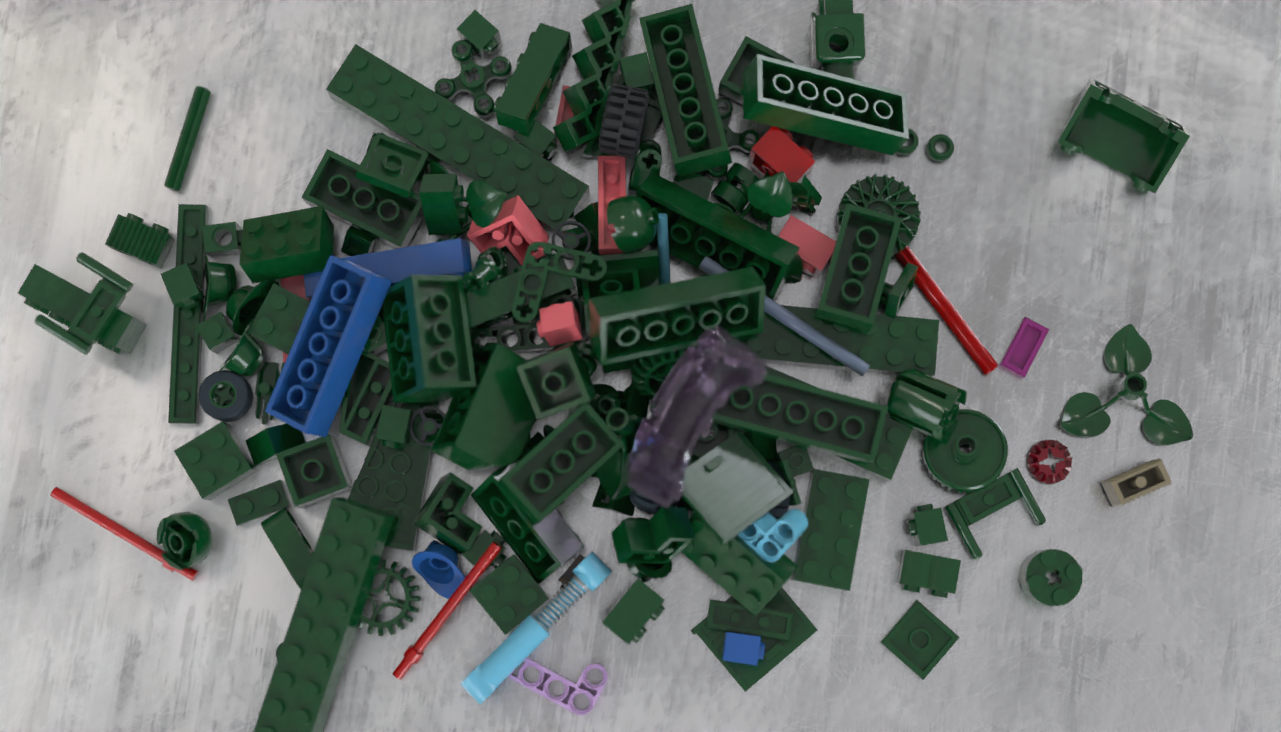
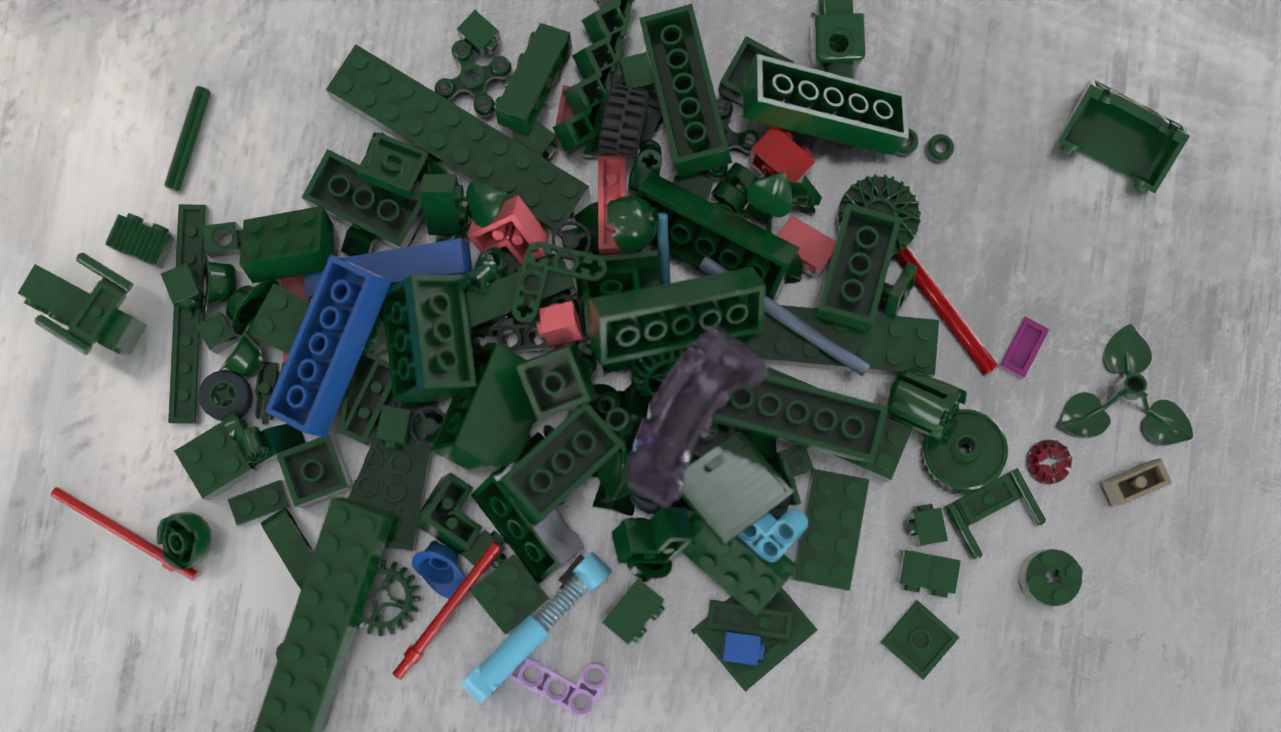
none -> dark green connector [222,410,270,464]

